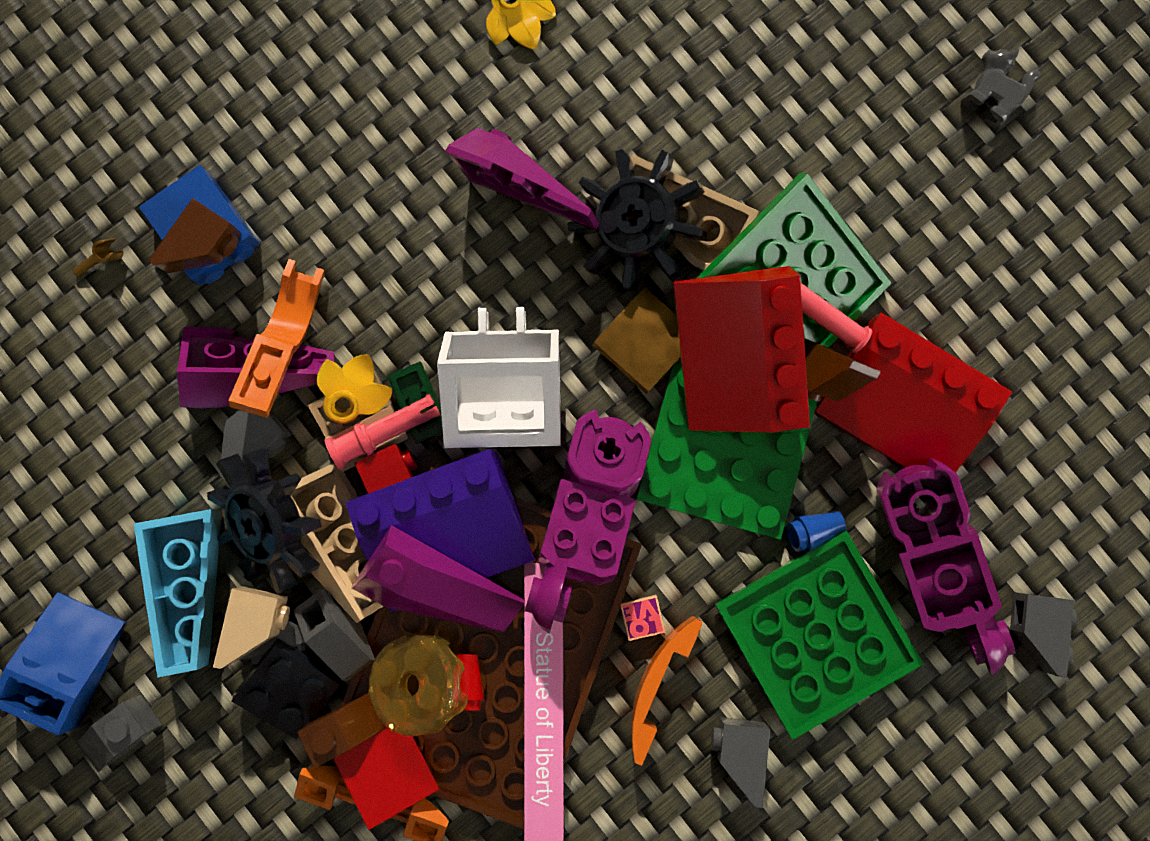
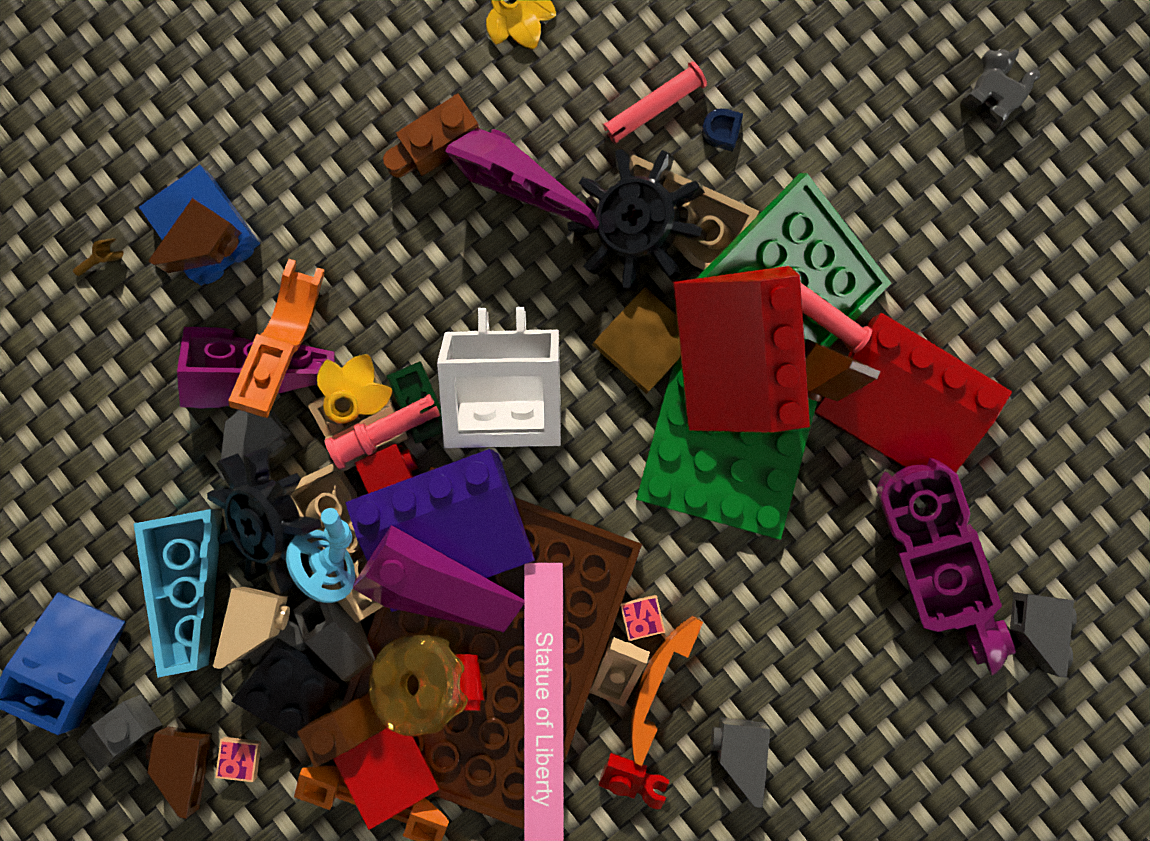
magenta brick [525,410,651,634] -> none
green plate [714,531,924,740] -> none
blue cone [786,511,846,553] -> none
none -> reddish brown slope [146,726,212,819]
none -> tile [215,737,262,782]
none -> medium azure dish [286,508,355,603]
none -> dark orange brick [383,93,480,178]
none -> tan slope [589,637,650,707]
none -> red plate [598,753,669,809]
none -> coral pin [603,61,707,144]
none -> dark blue tile [702,108,743,152]

